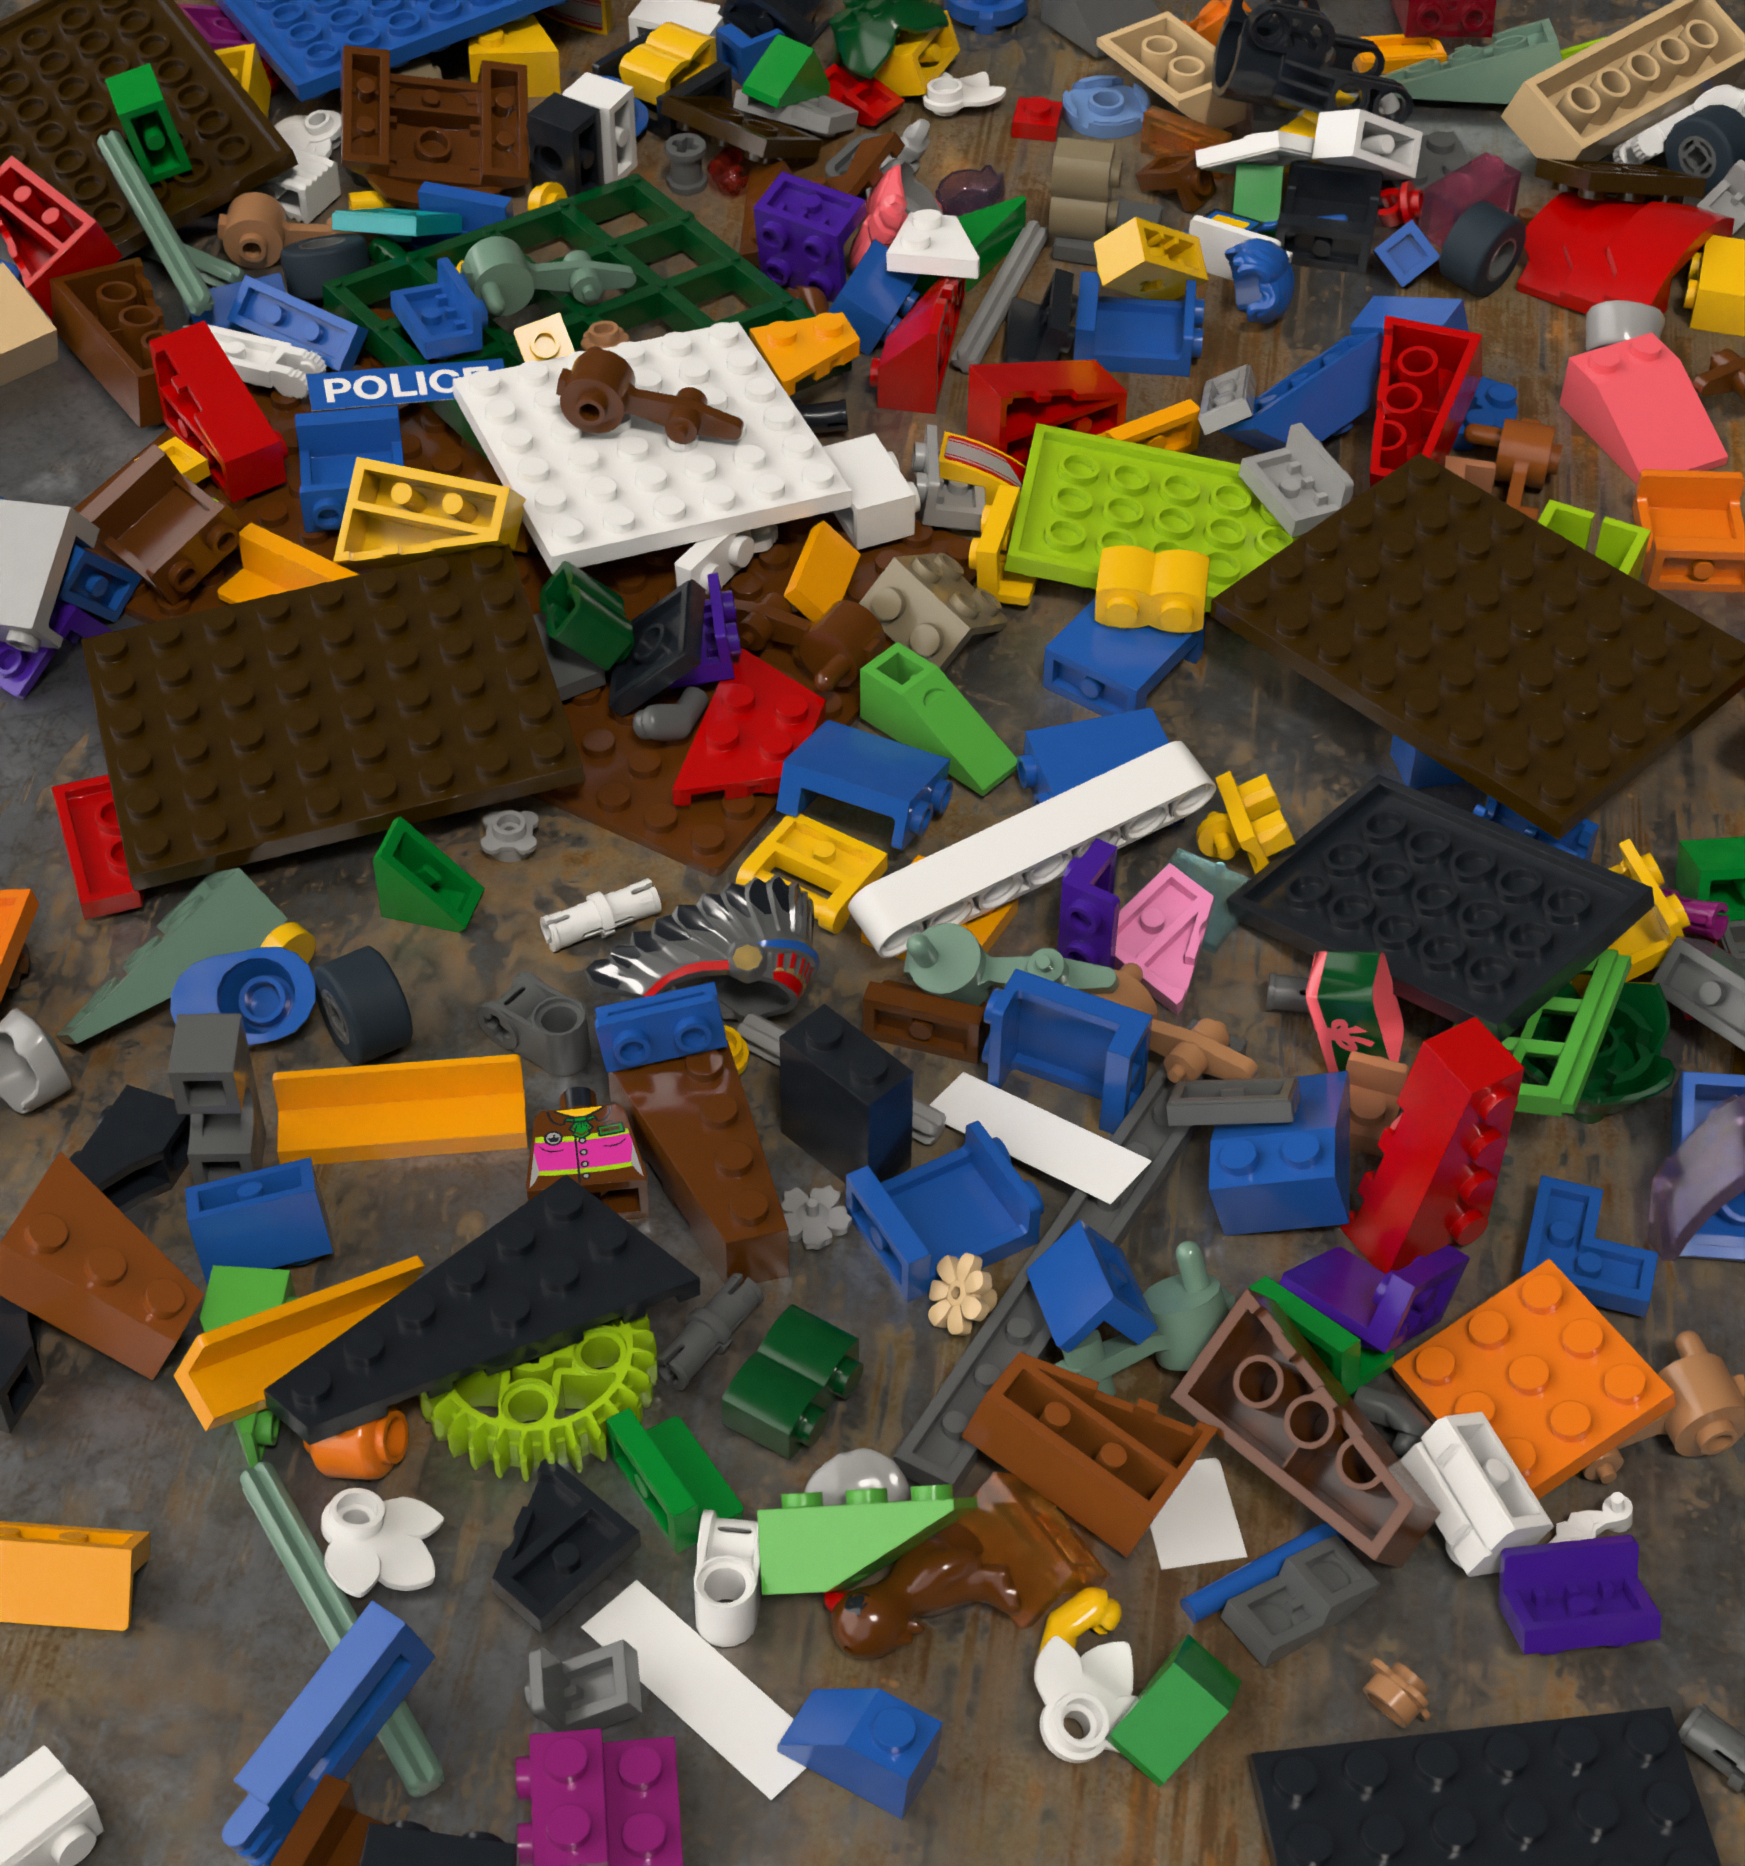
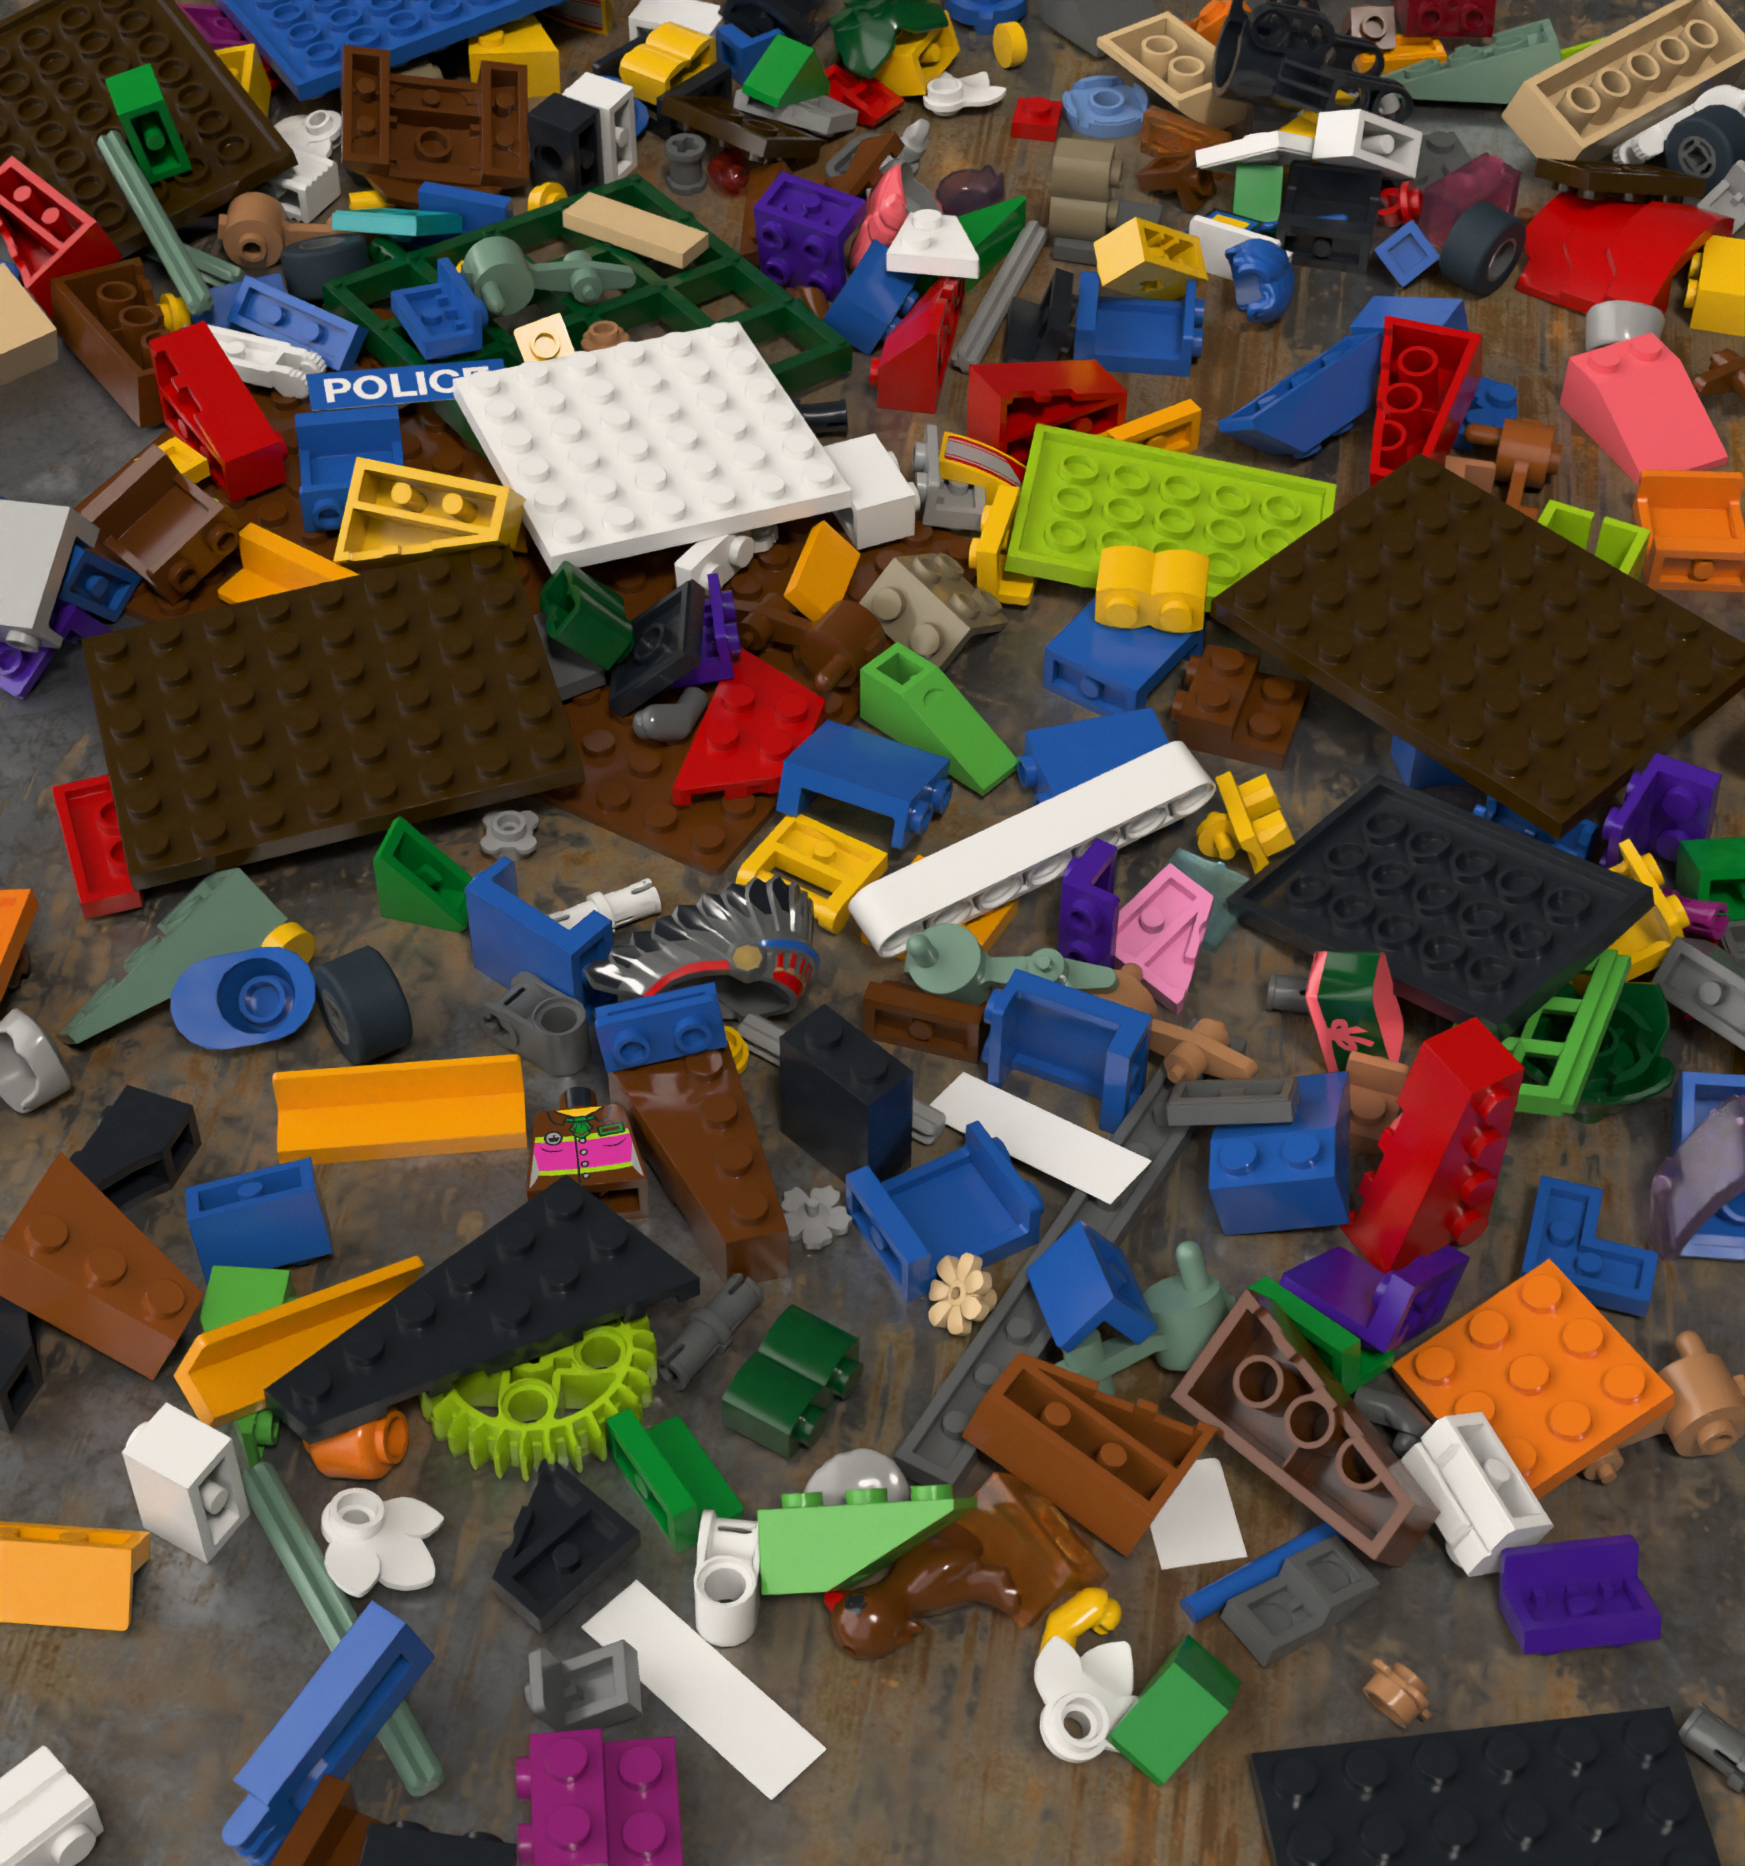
dark grey arch [168,1013,266,1186] -> none
reddish brown piece [556,346,744,444] -> none
light orange wing [750,312,860,397] -> none
blue slope [777,1688,943,1820] -> none
light grey tile [1198,364,1257,435] -> none
light grey bracket [1239,423,1354,537] -> none
white piece [1549,1492,1633,1543] -> none
none -> white brick [122,1402,250,1564]
none -> yellow plate [156,293,191,332]
none -> blue panel [465,856,618,1026]
none -> tan tile [562,192,709,269]
none -> yellow tile [993,21,1028,68]
none -> reddish brown plate [1170,643,1311,771]
none -> bracket [1341,4,1396,53]
none -> dark purple bracket [1599,753,1722,869]

